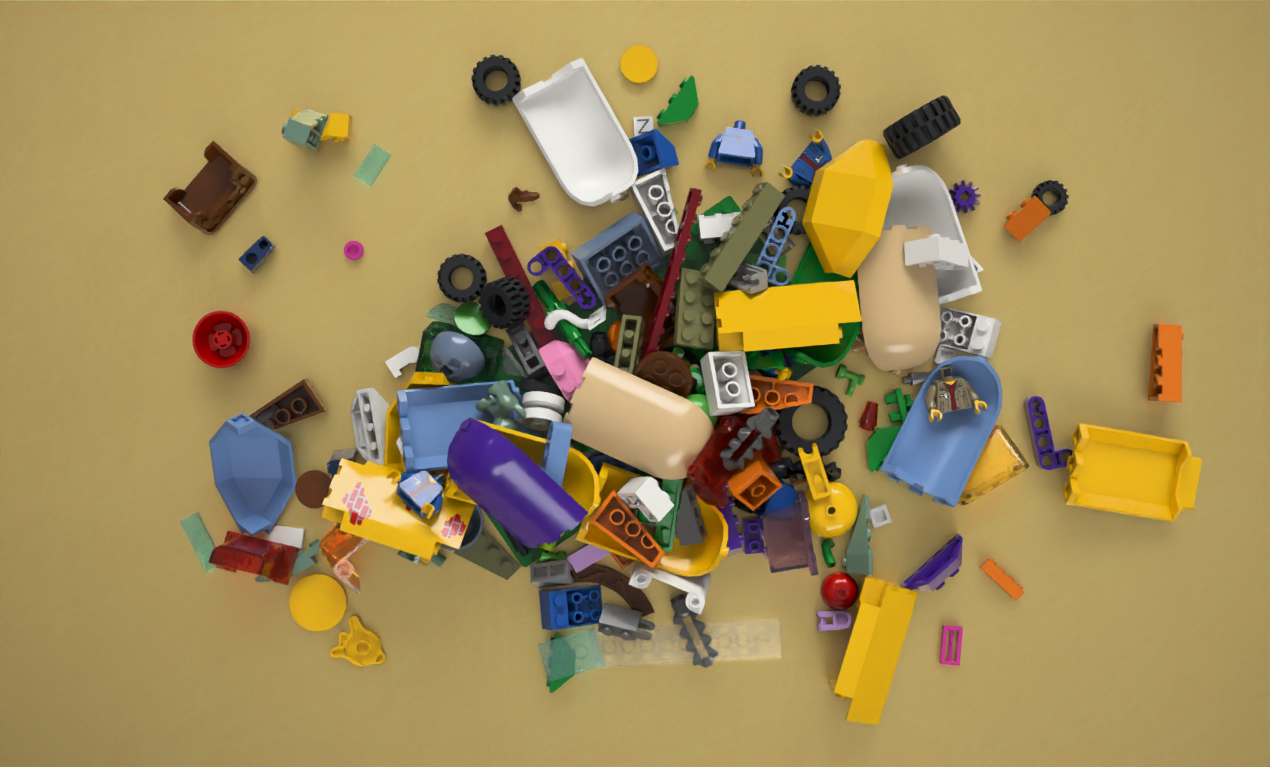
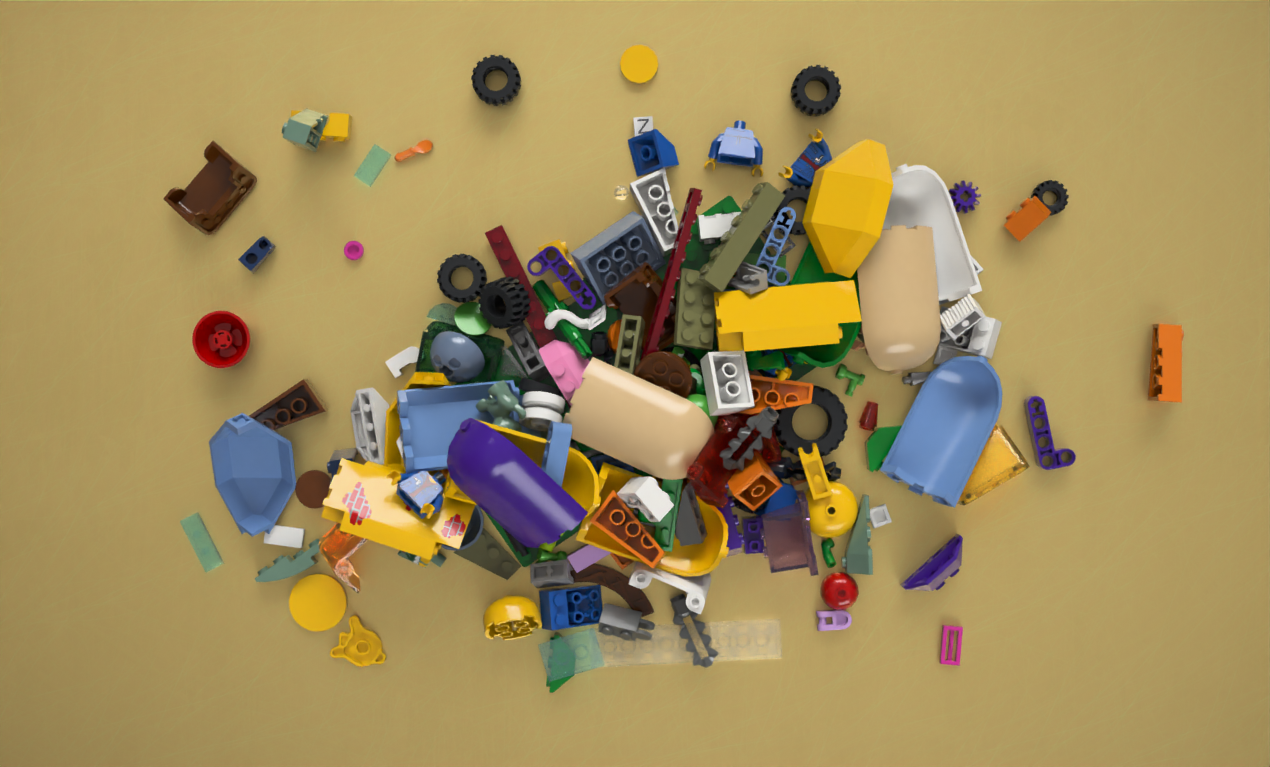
clear red windscreen [208,531,299,586] -> none
reddish brown piece [508,187,540,212] -> none
white panel [512,58,638,207] -> none
green slope [657,75,699,127] -> none
yellow panel [828,574,919,725] -> none
black tyre [883,95,961,159] -> none
green hips [884,388,915,423] -> none
white wedge [904,234,969,270] -> none
dark tan torso [924,367,987,422] -> none
orange piece [979,559,1024,601] -> none
yellow panel [1062,423,1202,522] -> none
none -> orange piece [394,140,433,162]
none -> yellow cylinder [483,595,542,640]
none -> white brick [940,294,986,340]

